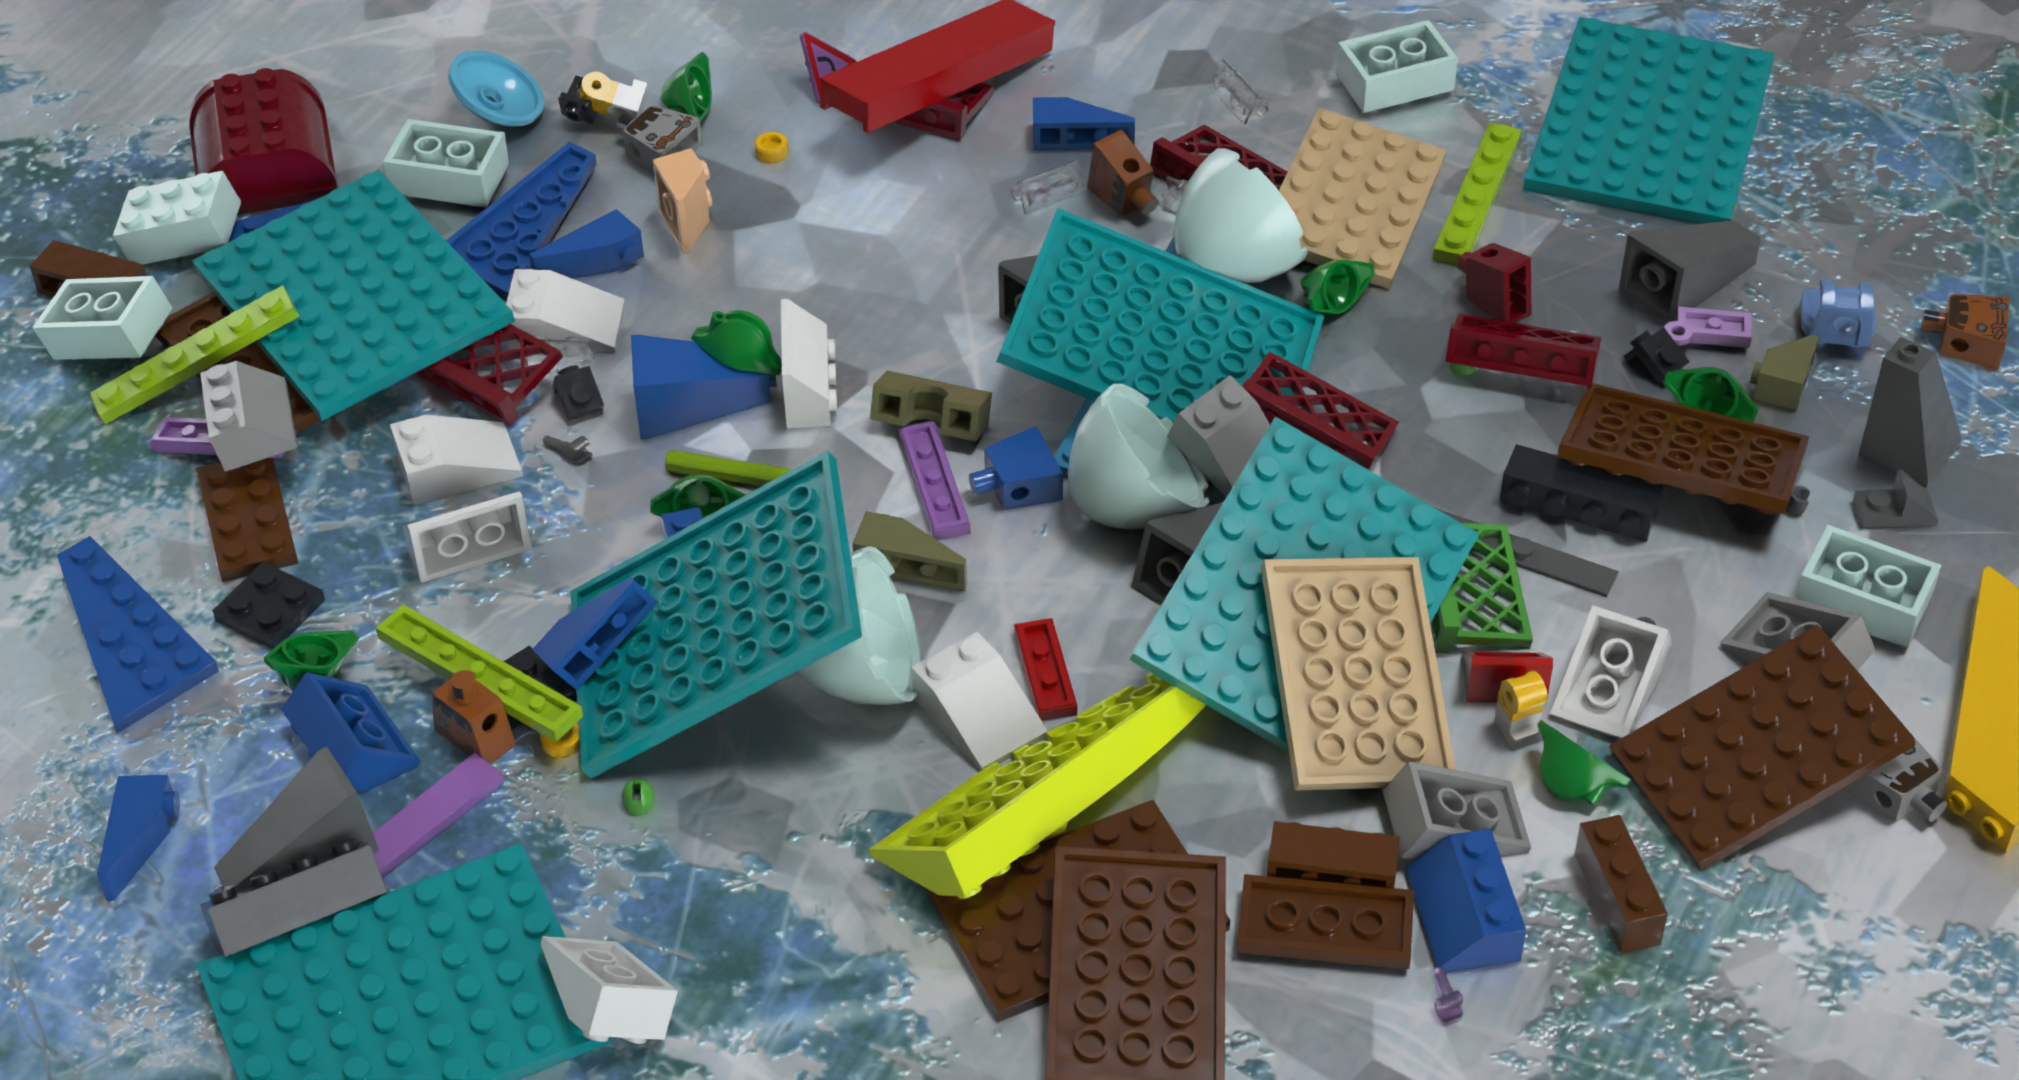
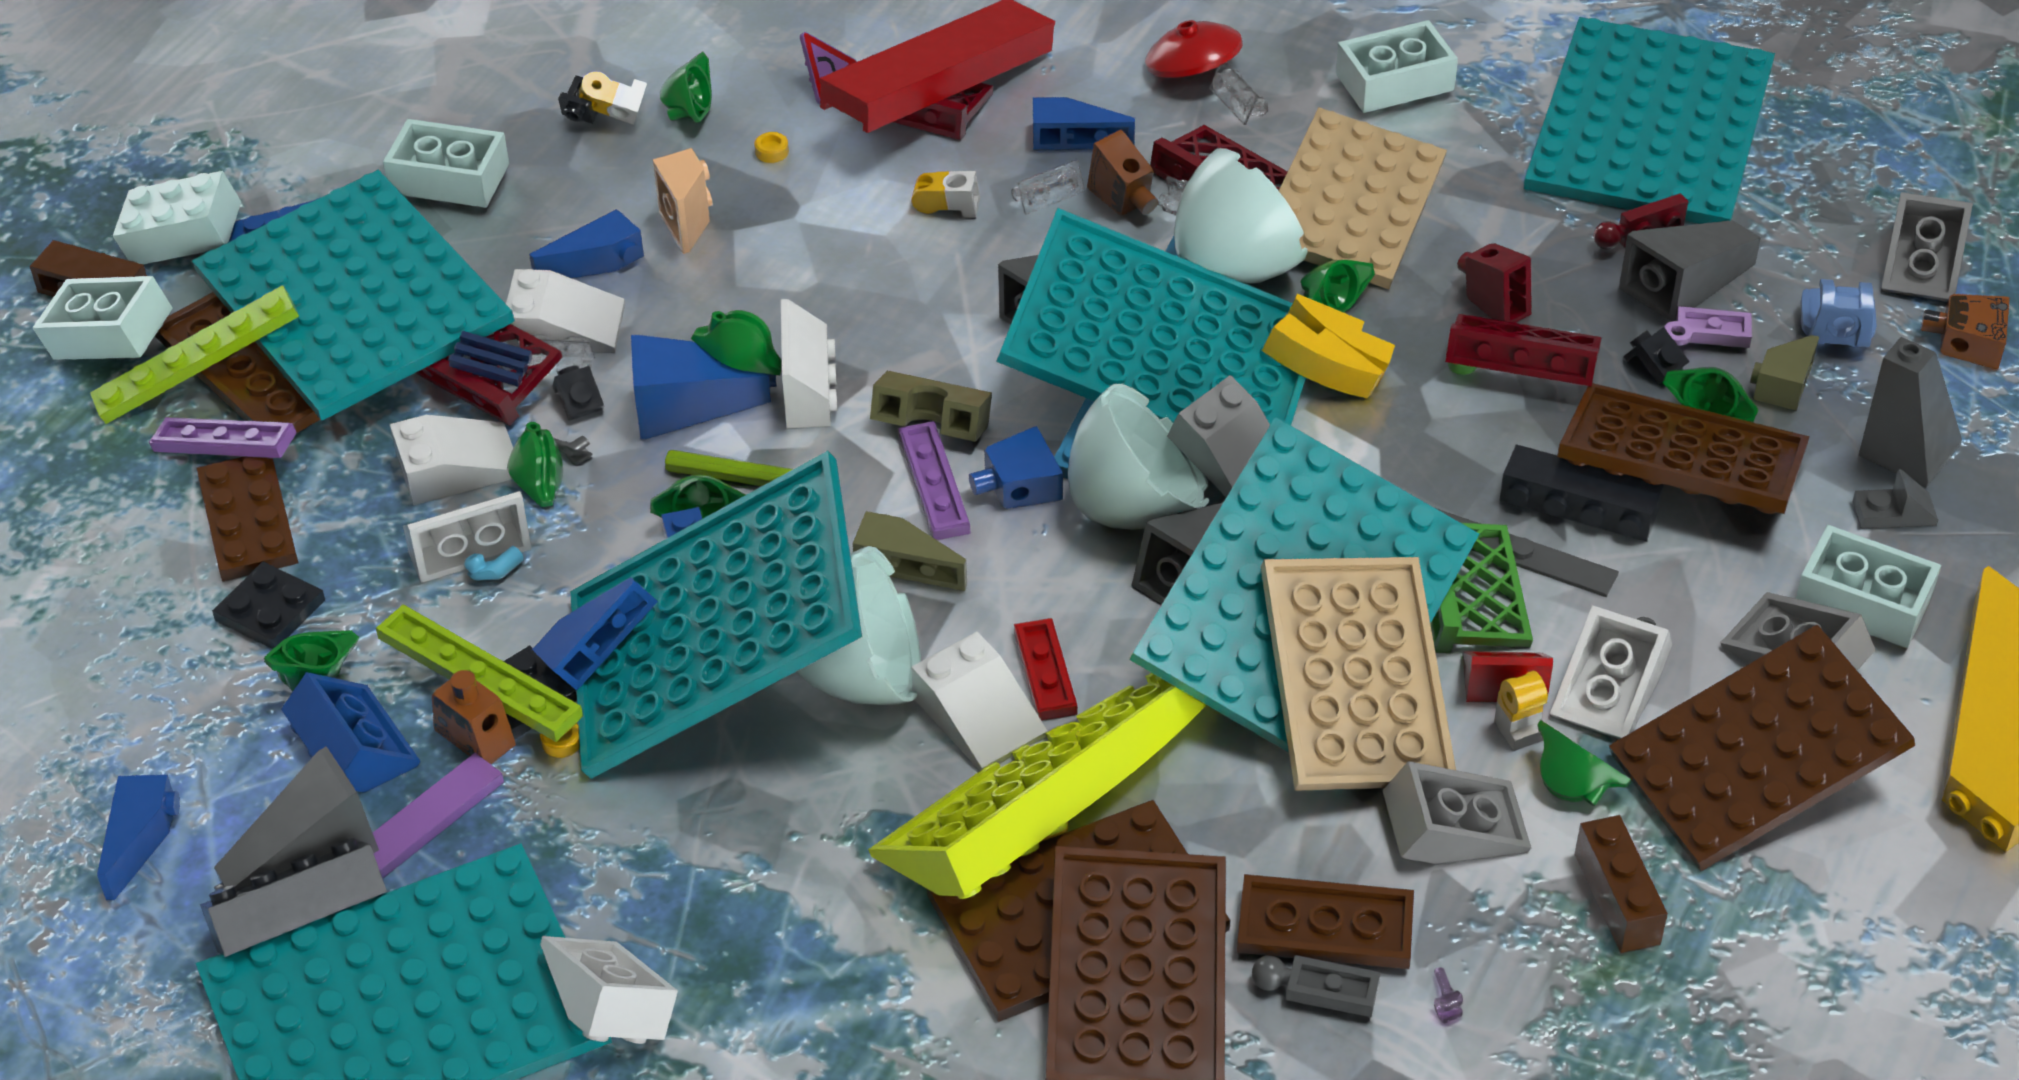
blue wing [57,536,219,734] -> none
dark red container [189,68,338,215] -> none
light grey slope [200,361,298,472] -> none
blue wing [446,142,597,301] -> none
medium azure dish [448,51,544,127] -> none
light grey torso [616,105,702,174] -> none
bright green hinge [622,779,656,815] -> none
dark red fence [1242,351,1399,470] -> none
reddish brown brick [1267,821,1400,888] -> none
blue slope [1405,829,1526,973] -> none
lime plate [1433,122,1522,265] -> none
dark grey hand [1786,486,1810,516] -> none
light grey torso [1843,739,1947,821] -> none
none -> dark blue tile [448,331,532,387]
none -> medium azure arm [464,546,524,581]
none -> green hat [507,422,563,507]
none -> leg [911,171,981,218]
none -> red dish [1145,20,1243,78]
none -> dark grey plate [1252,955,1381,1017]
none -> yellow slope [1262,313,1384,399]
none -> yellow slope [1288,294,1395,388]
none -> dark red plate [1593,193,1688,250]
none -> light grey slope [1881,192,1973,302]

